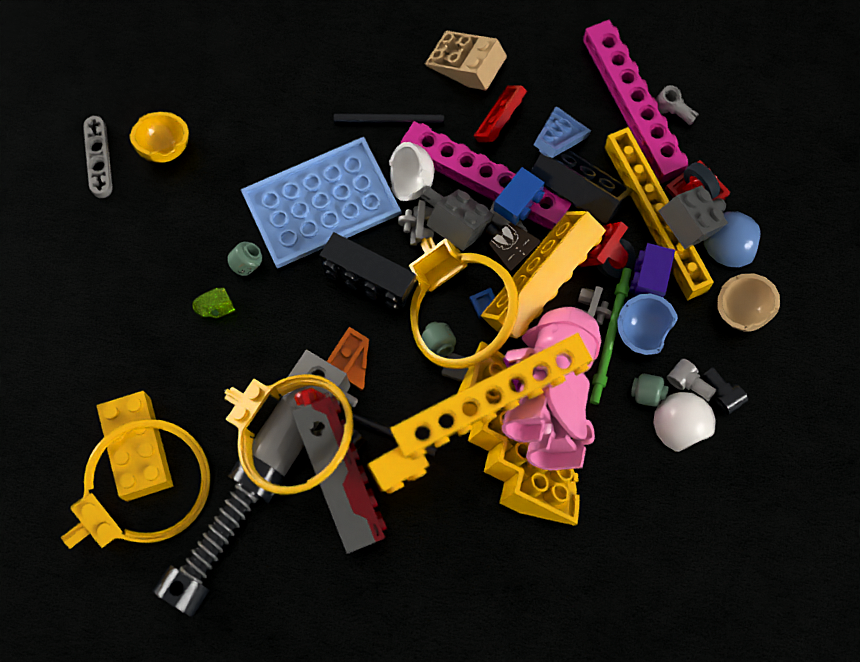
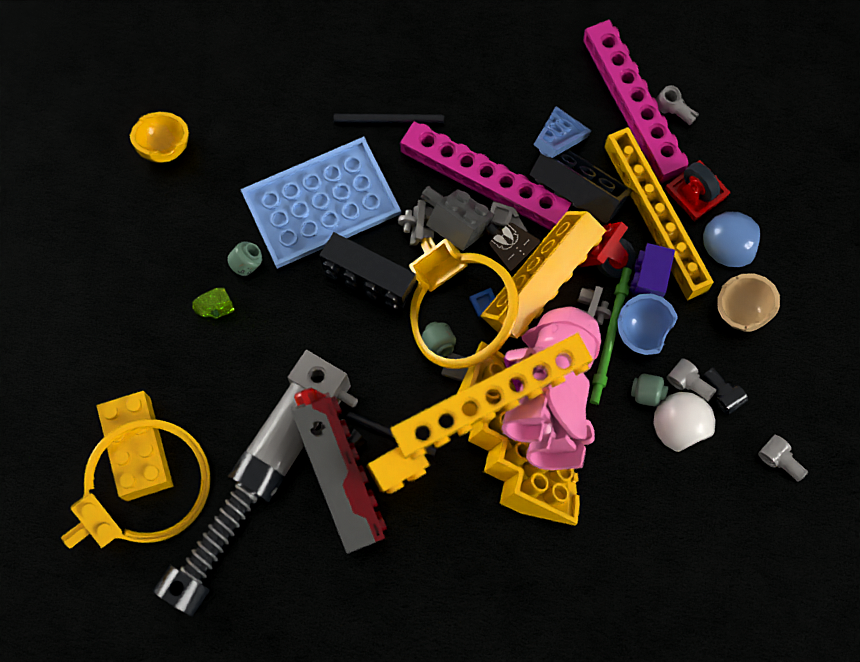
light grey beam [84,116,112,198] -> none
yellow brick [225,374,353,494] -> none
orange wing [327,327,369,391] -> none
white cylinder [389,142,435,201] -> none
tan slope [425,31,507,90] -> none
red plate [474,85,527,142] -> none
blue brick [494,167,545,225] -> none
dark grey brick [658,185,728,249] -> none
none -> light grey pin [758,435,808,482]

